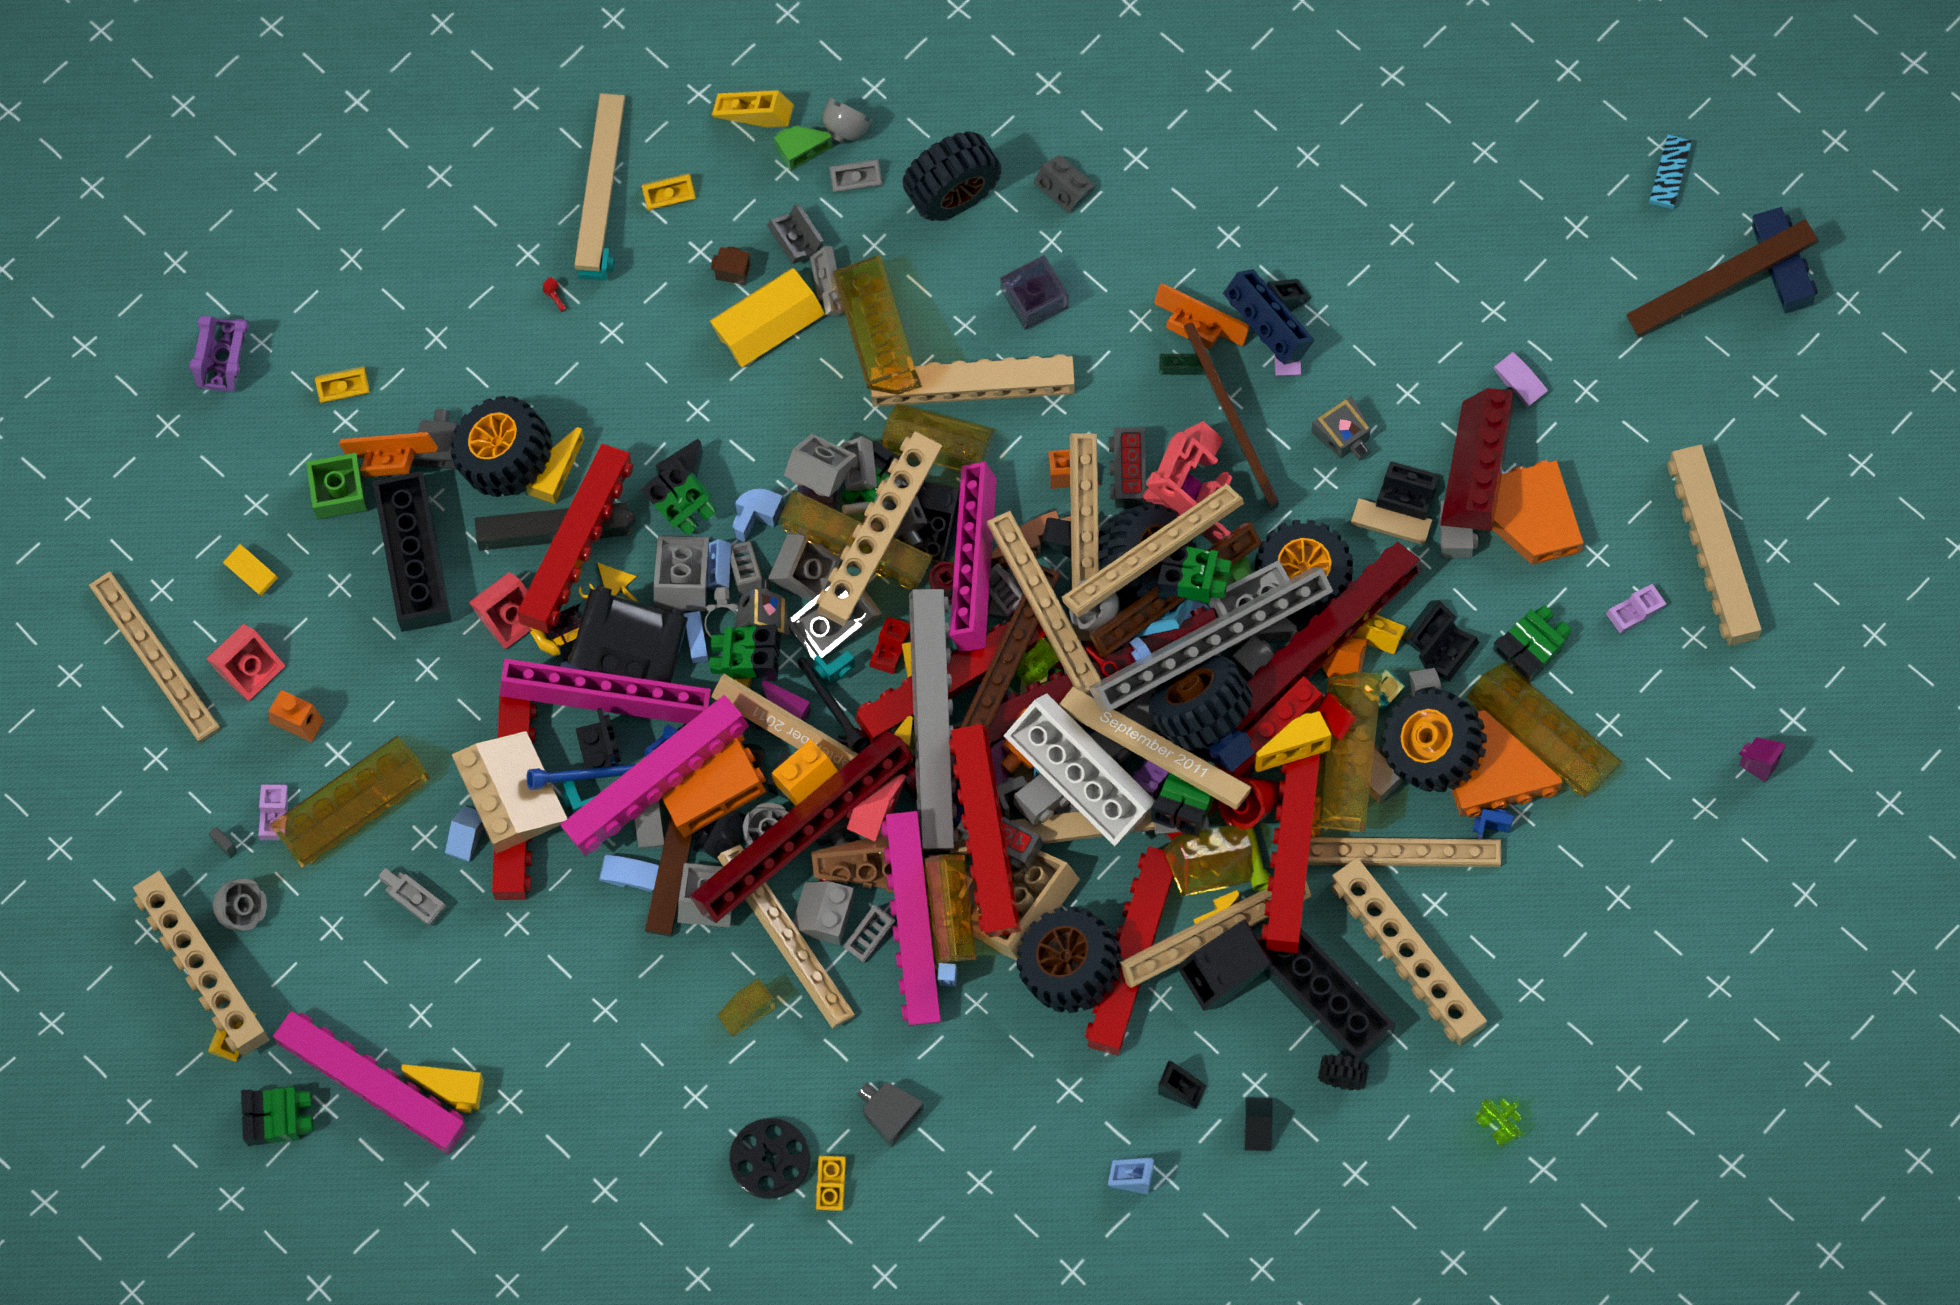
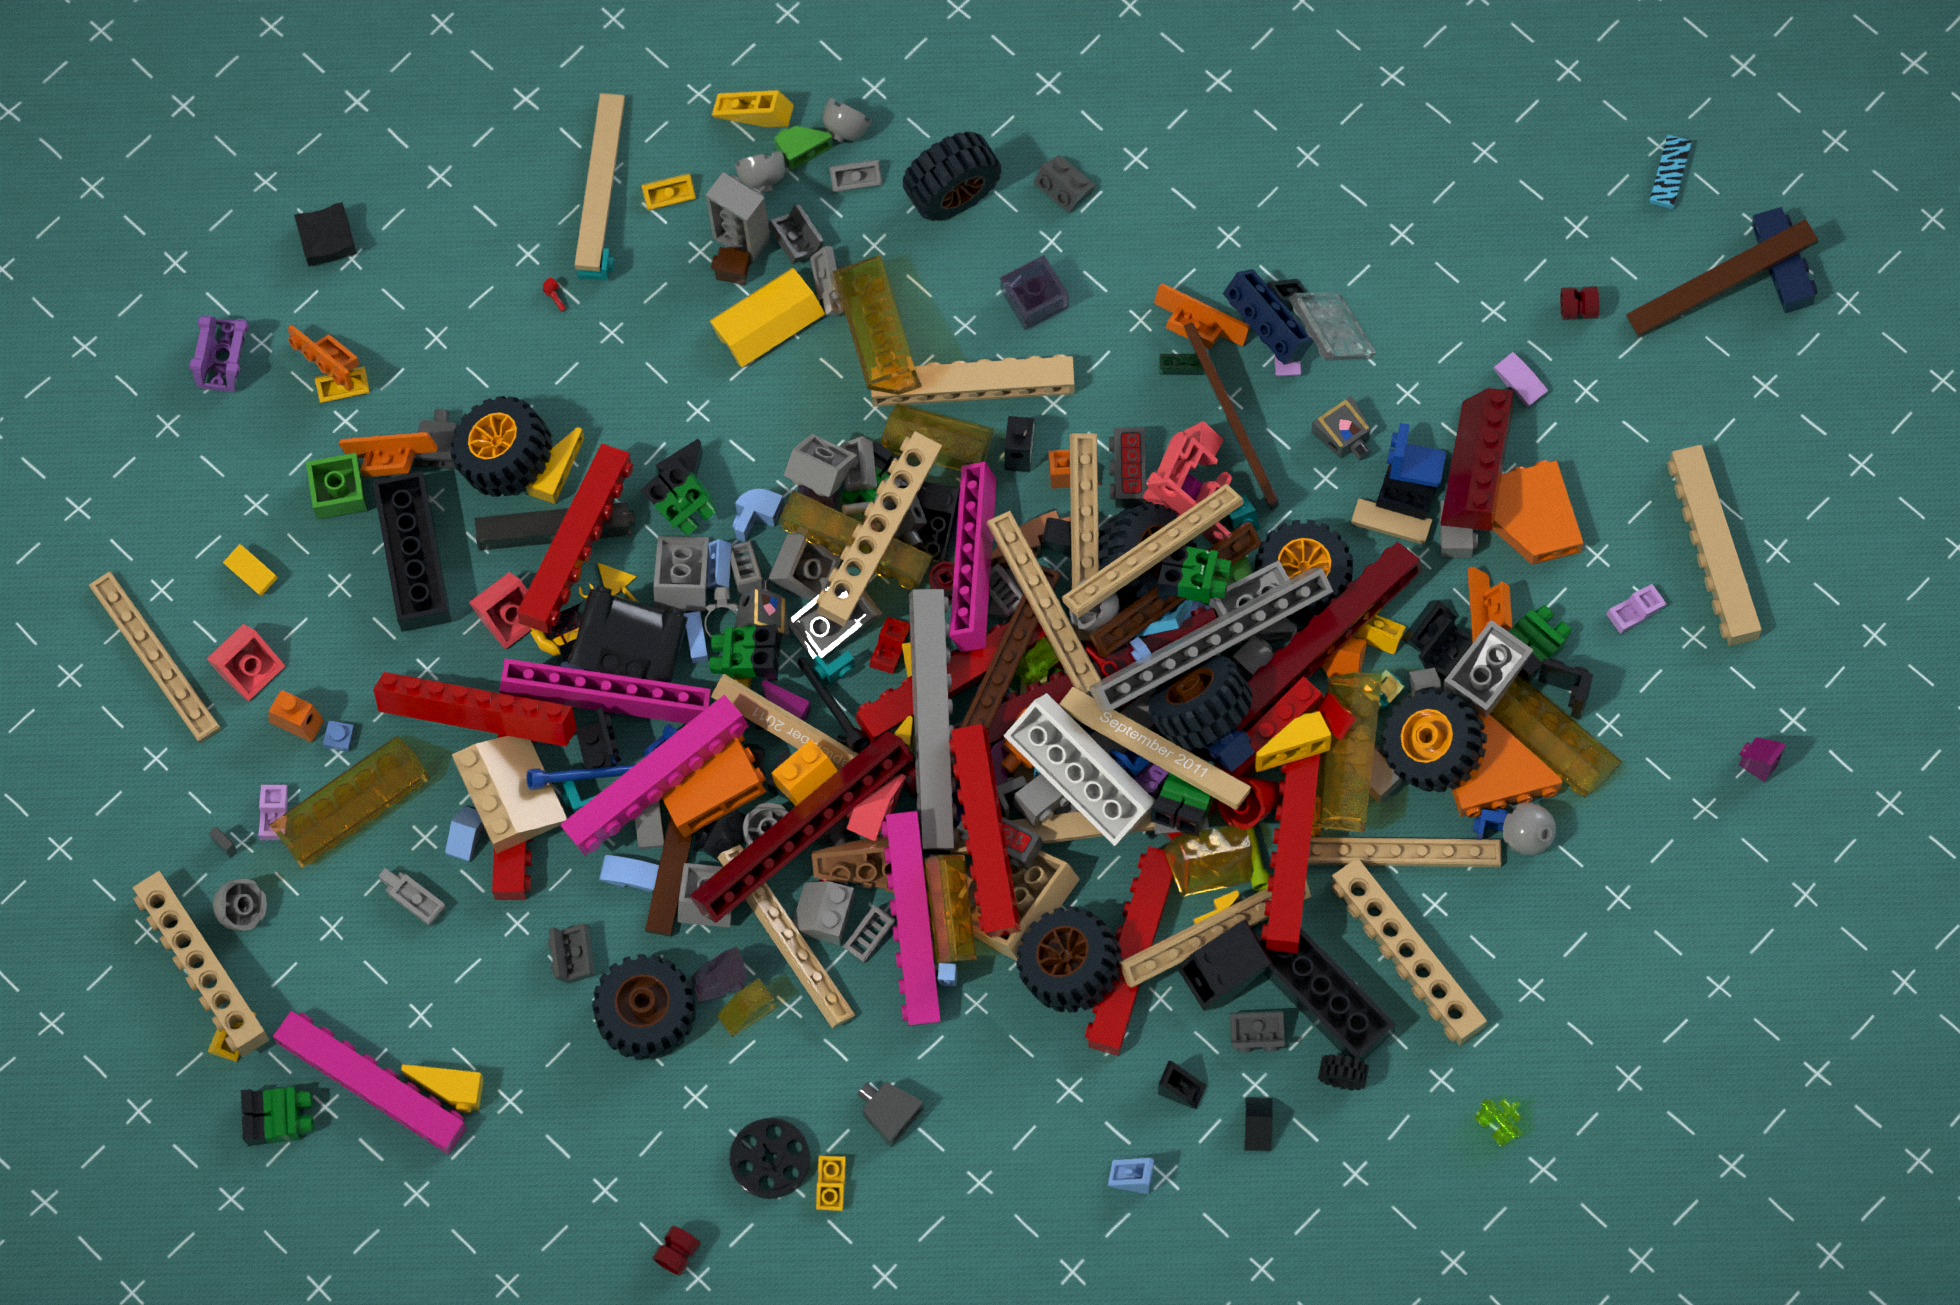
none -> orange bracket [287,325,360,391]
none -> black brick [294,202,357,267]
none -> medium blue plate [323,721,355,752]
none -> red brick [373,672,577,747]
none -> dark grey bracket [548,923,595,983]
none -> black wheel [592,954,696,1060]
none -> dark red wheel [652,1226,701,1276]
none -> clear purple slope [689,946,748,1002]
none -> light grey brick [705,172,771,263]
none -> light grey cylinder [734,152,786,193]
none -> black torso [1004,416,1035,472]
none -> blue bracket [1109,749,1150,777]
none -> teal bracket [1227,494,1260,531]
none -> dark grey bracket [1230,1010,1285,1052]
none -> clear plate [1289,292,1376,361]
none -> blue bracket [1387,423,1446,487]
none -> light grey slope [1444,620,1533,719]
none -> orange bracket [1468,566,1512,642]
none -> light grey cylinder [1503,802,1556,856]
none -> black bracket [1539,659,1594,720]
none -> dark red wheel [1560,286,1599,320]

